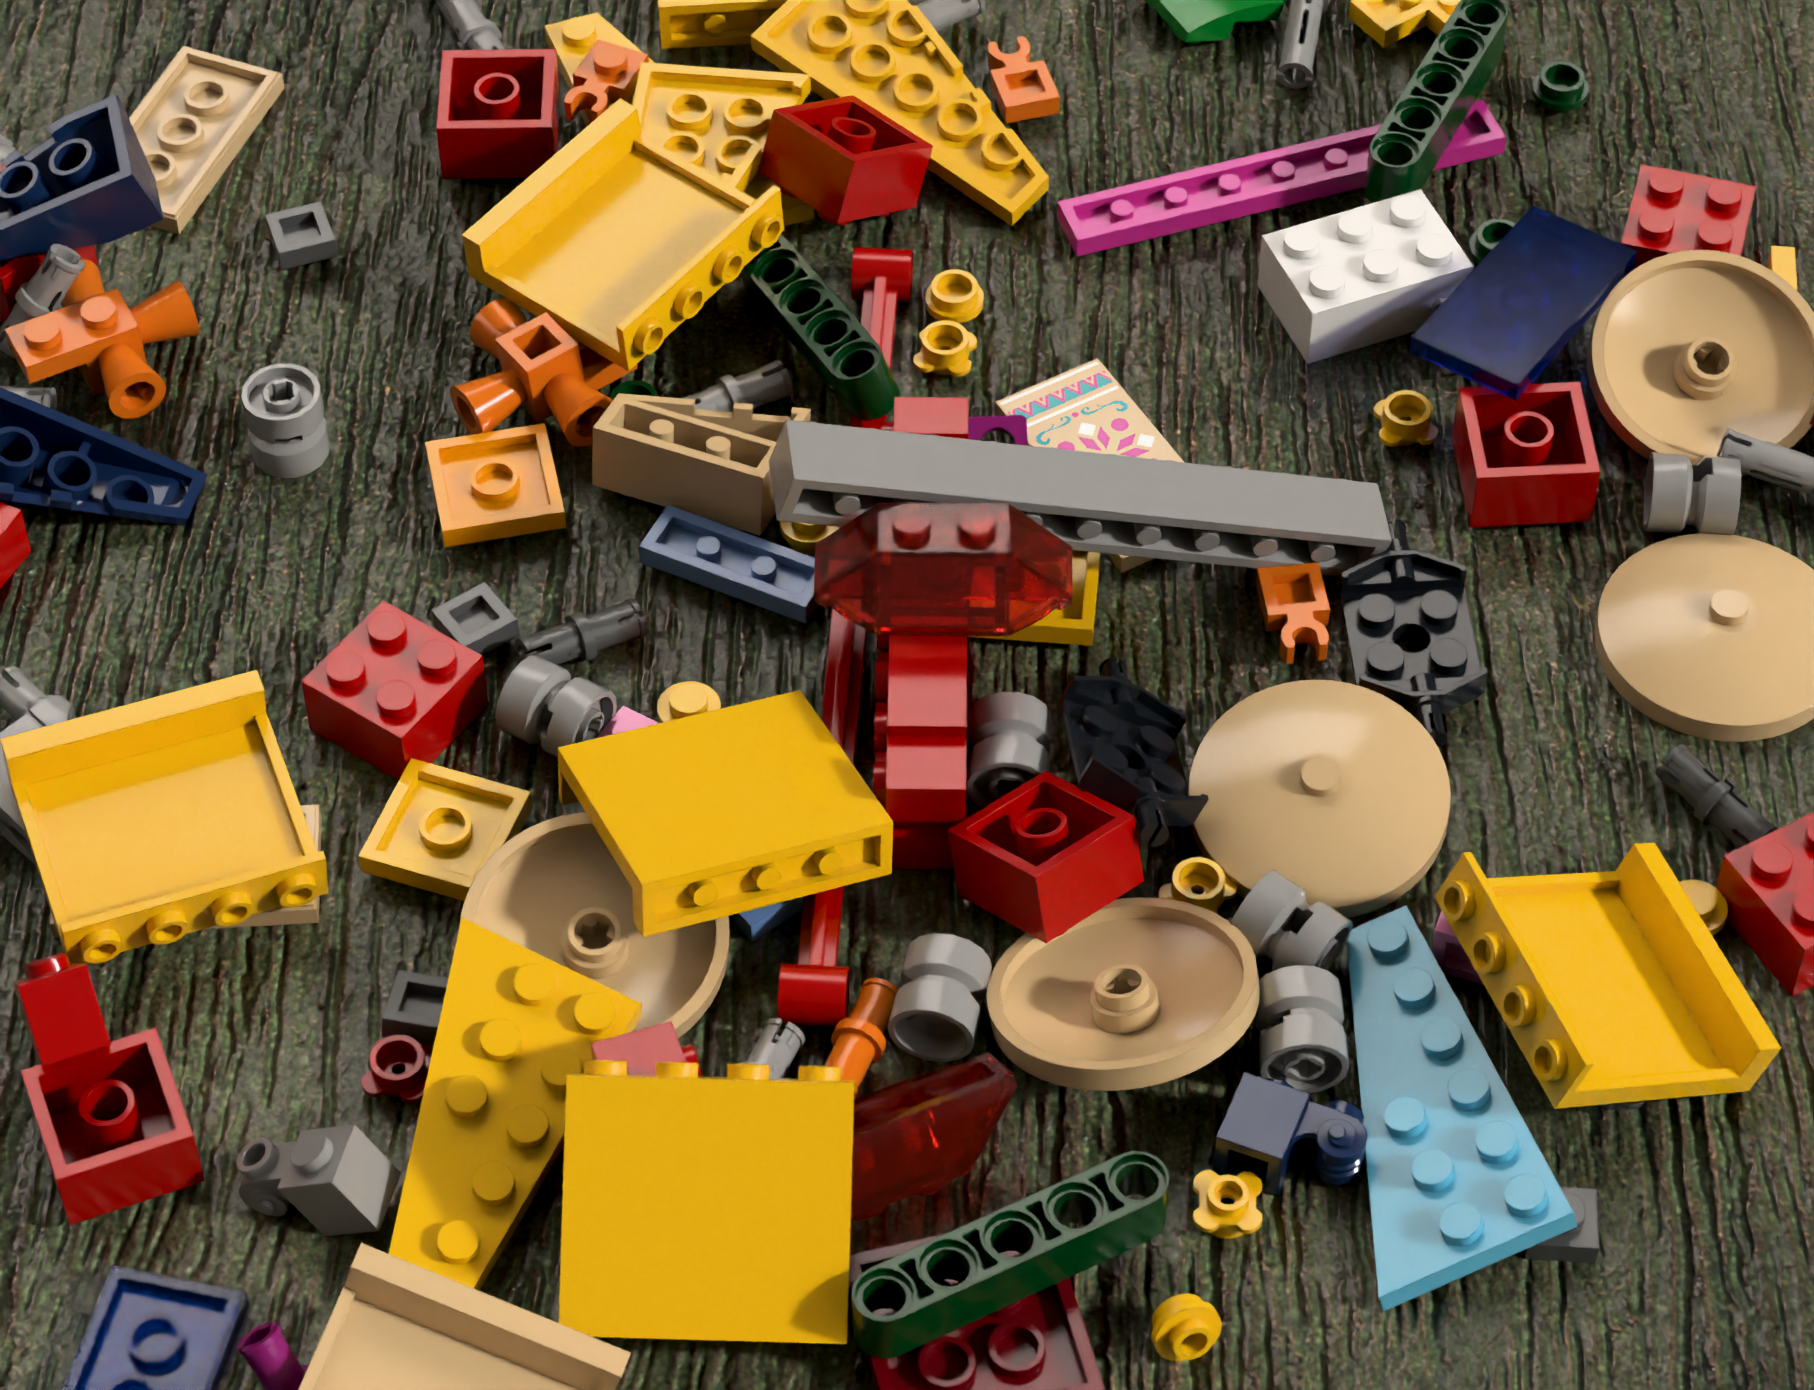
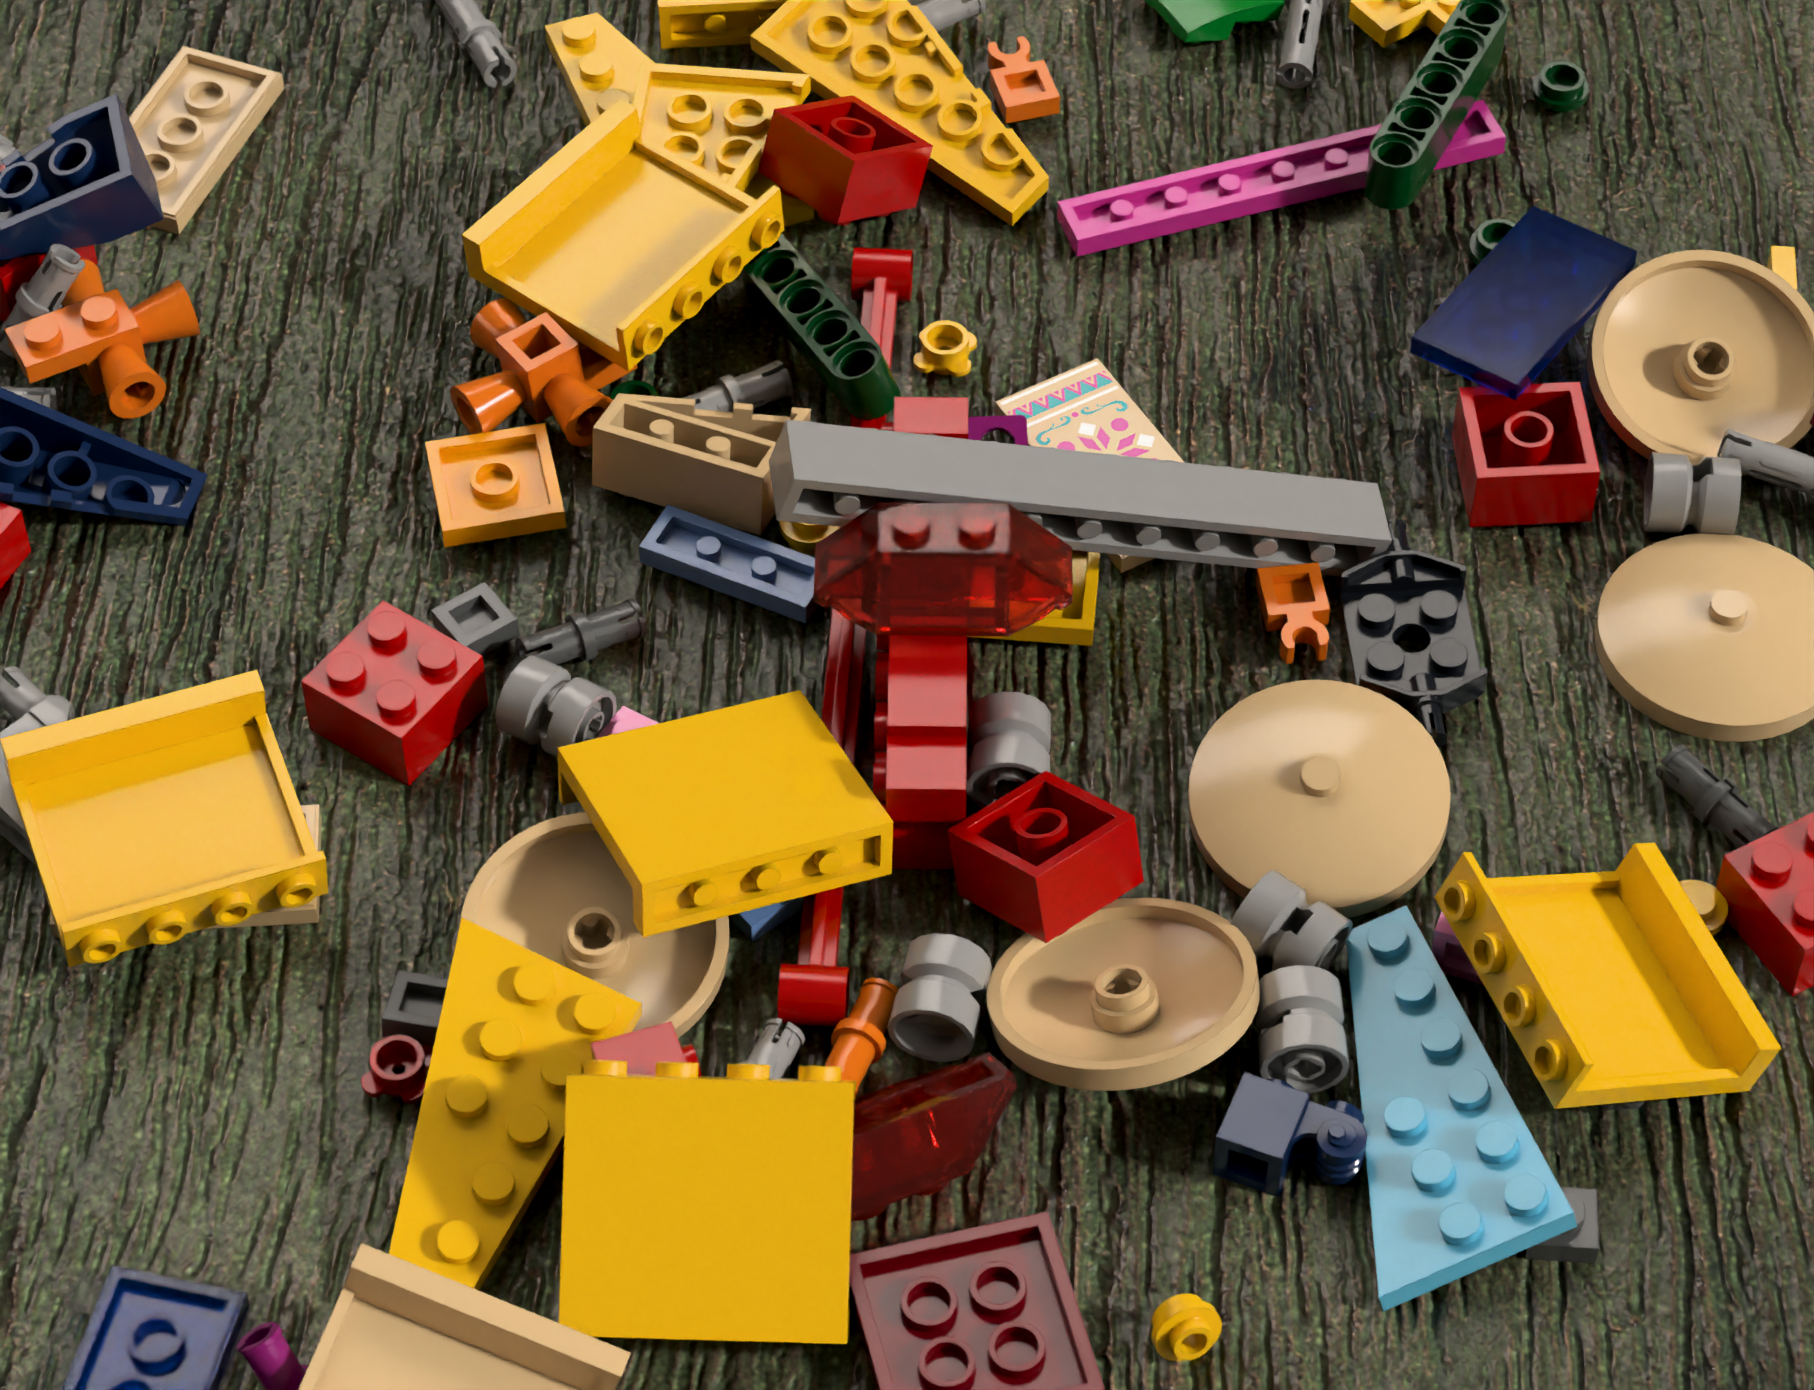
red brick [12,953,112,1067] -> none
red brick [21,1027,205,1226] -> none
light grey brick [236,1124,401,1236] -> none
light grey wheel [241,363,330,478] -> none
dark grey plate [265,201,338,270] -> none
yellow plate [358,758,533,901] -> none
red brick [436,49,560,179] -> none
orange plate [564,39,649,122] -> none
yellow plate [657,681,721,723] -> none
dark green beam [852,1151,1169,1359] -> none
yellow plate [925,269,984,323] -> none
black plate [1059,657,1209,847] -> none
yellow plate [1158,857,1237,914] -> none
yellow plate [1193,1170,1263,1239] -> none
white brick [1257,189,1474,364] -> none
yellow plate [1373,390,1438,447] -> none
brick [1612,164,1756,290] -> none

